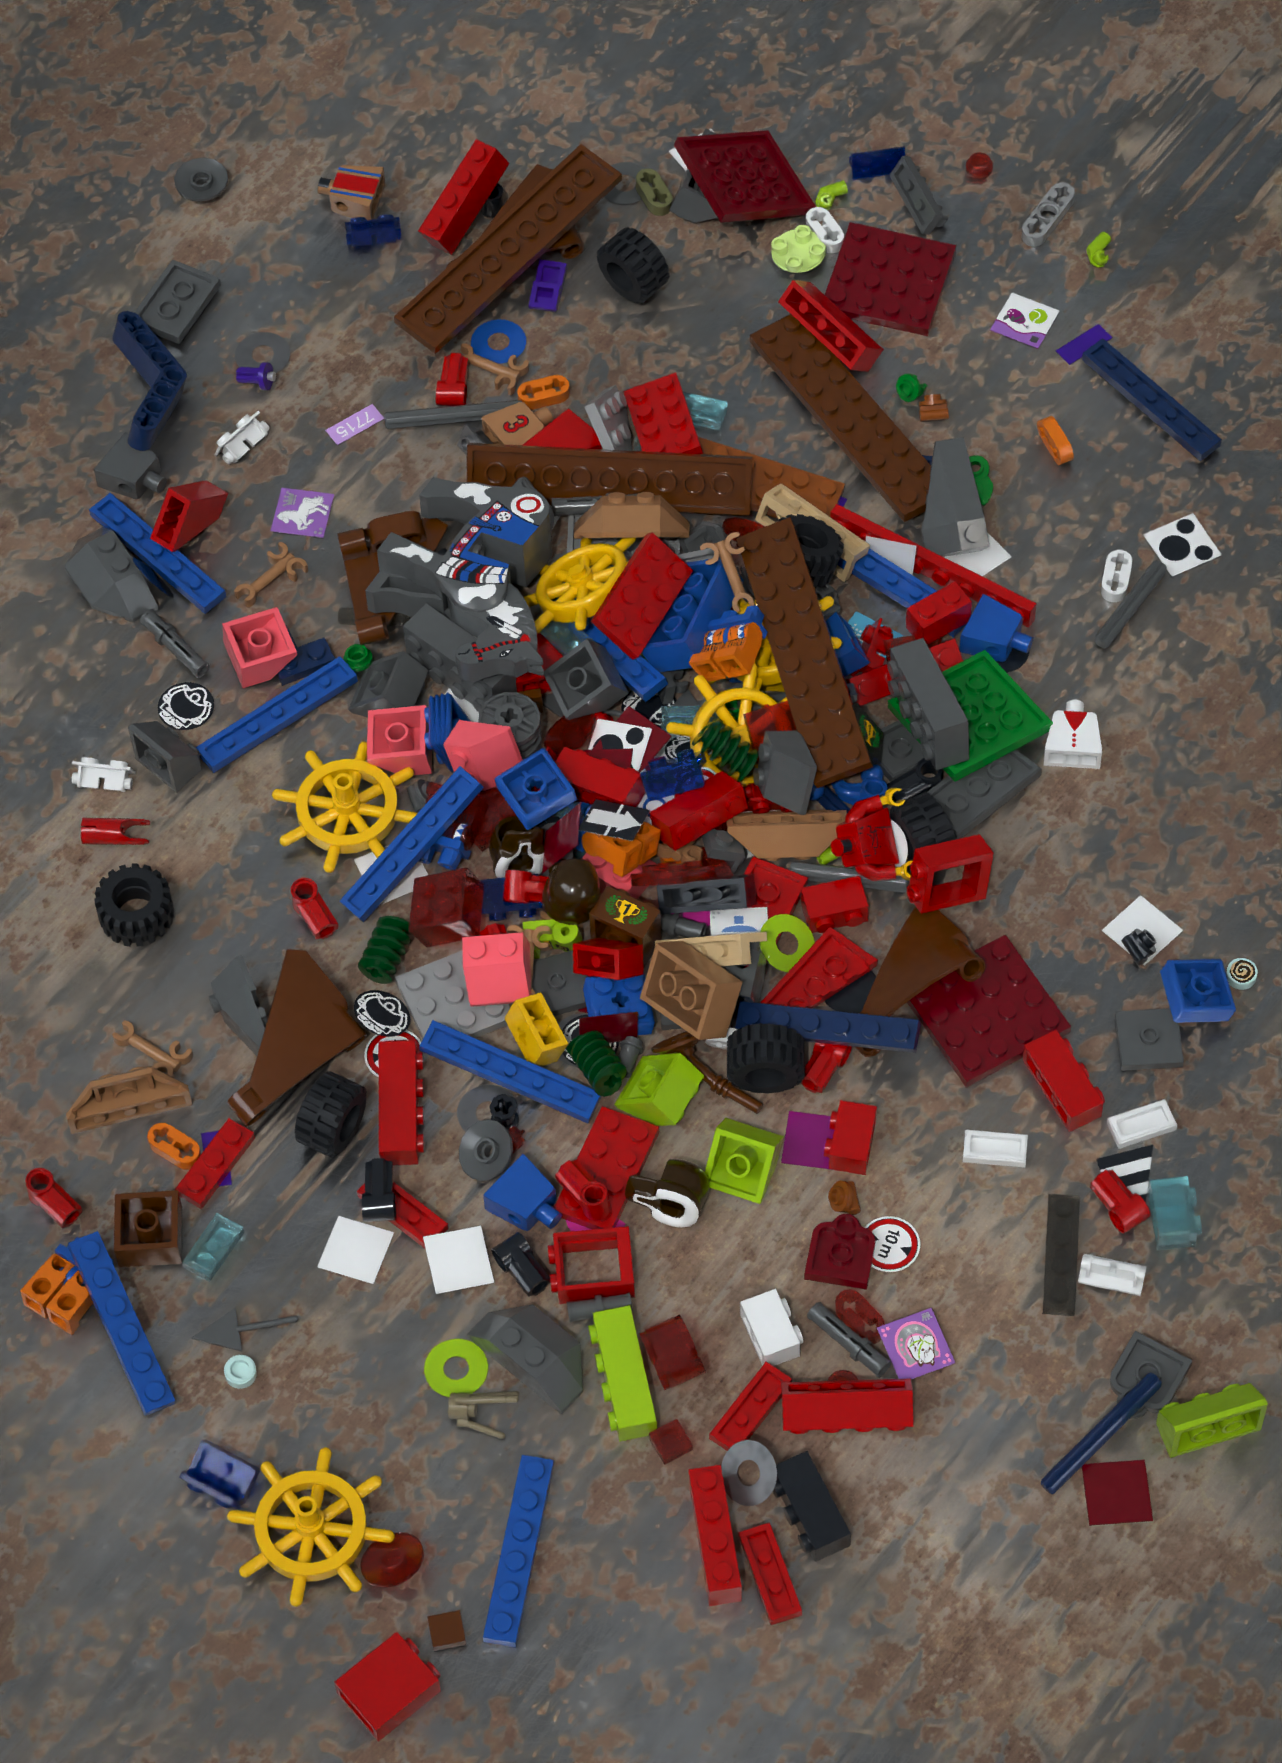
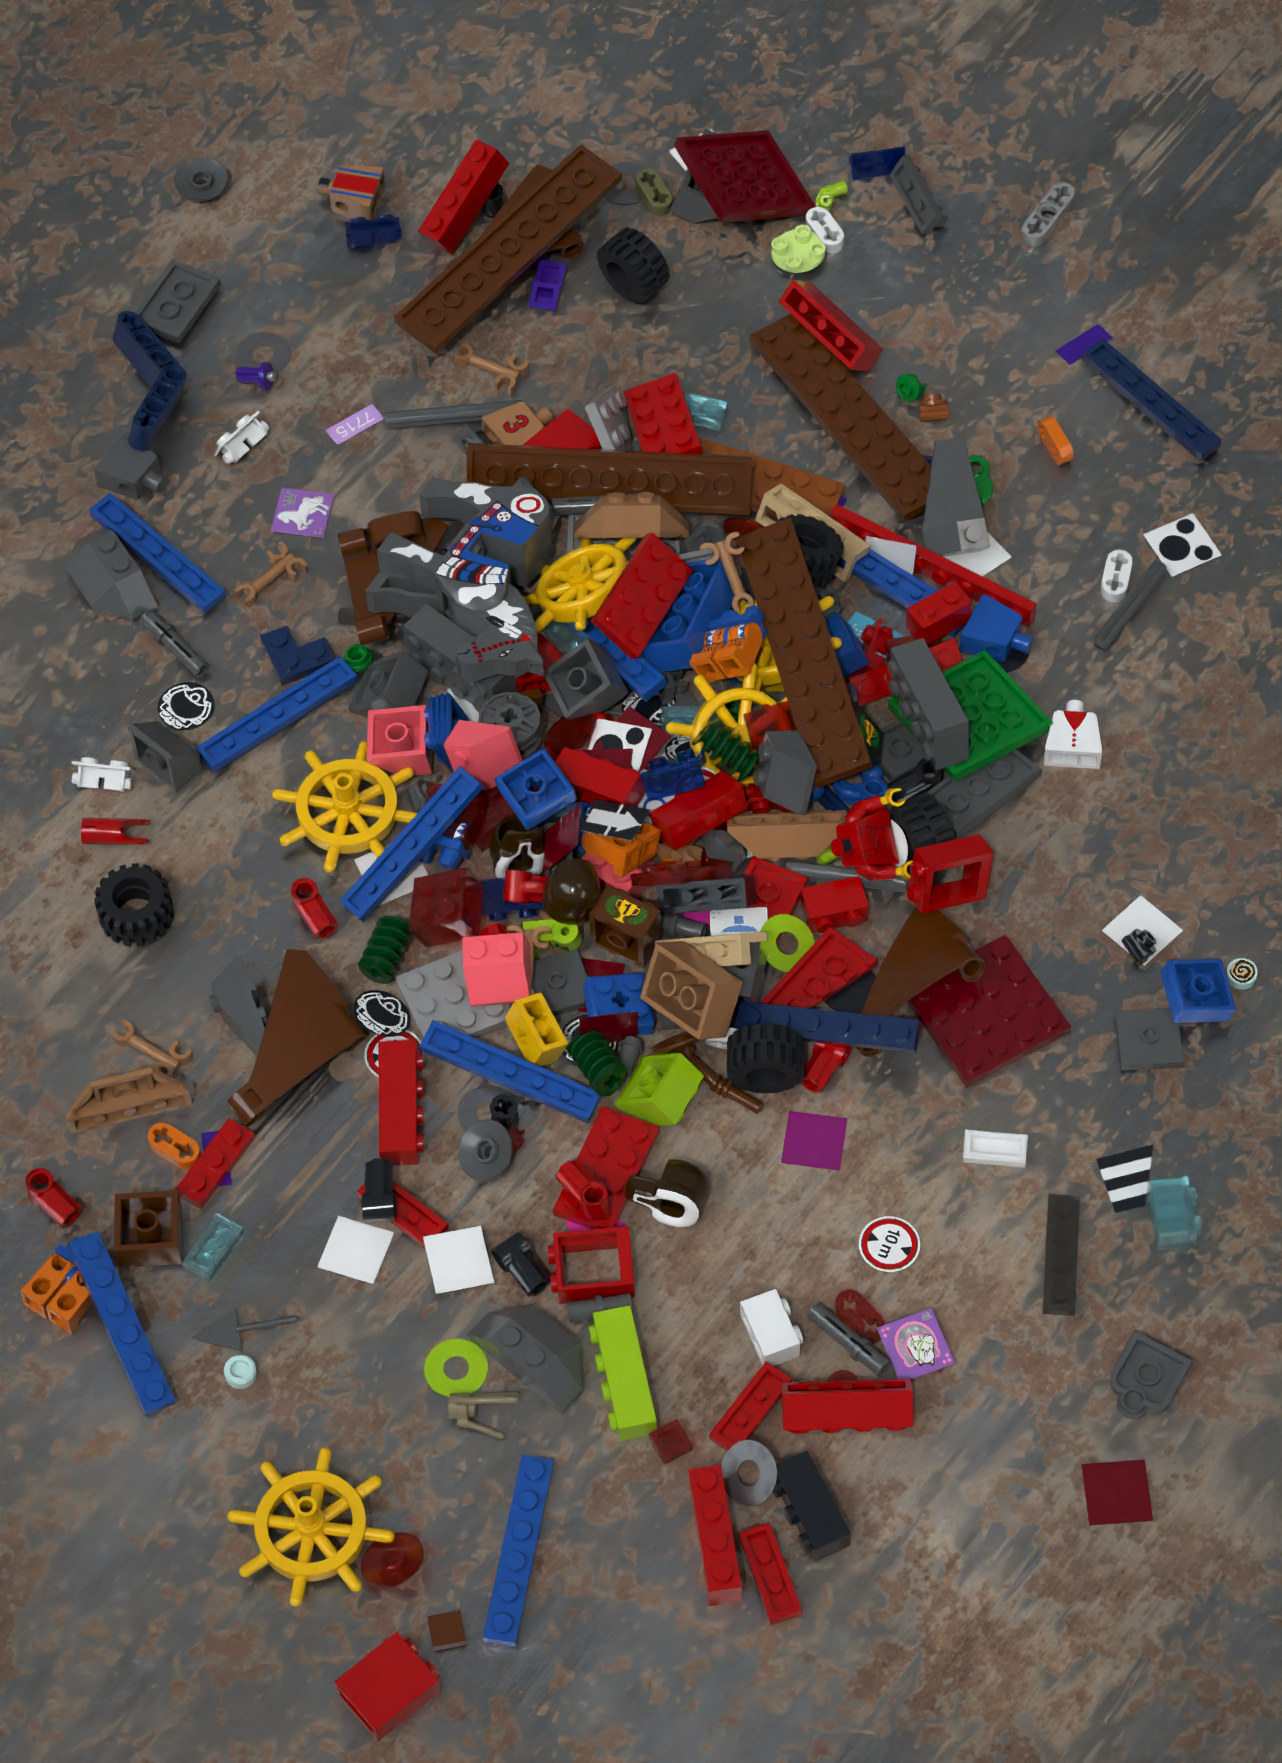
black sticker [132,558,174,598] -> none
red slope [150,480,228,552] -> none
clear blue bracket [179,1439,261,1508] -> none
coral slope [222,607,297,688] -> none
black tyre [295,1071,367,1158] -> none
red piece [436,353,469,406] -> none
blue piece [471,319,526,364] -> none
blue torso [483,1154,562,1231] -> none
orange beam [517,375,570,410] -> none
red brick [573,938,644,980] -> none
clear red brick [639,1314,706,1391] -> none
lime slope [705,1118,784,1204] -> none
dark red plate [804,1214,875,1290] -> none
red brick [824,1100,877,1175] -> none
dark red plate [825,222,956,336] -> none
dark orange plate [828,1181,861,1215] -> none
clear red plate [966,152,993,178] -> none
sticker [990,293,1060,349] -> none
red brick [1022,1030,1105,1132] -> none
dark blue axle [1041,1372,1162,1494] -> none
white hinge [1078,1254,1146,1296] -> none
lime arm [1086,232,1111,268] -> none
red piece [1090,1169,1151,1234] -> none
white tile [1107,1099,1177,1149] -> none
lime slope [1156,1383,1268,1458] -> none

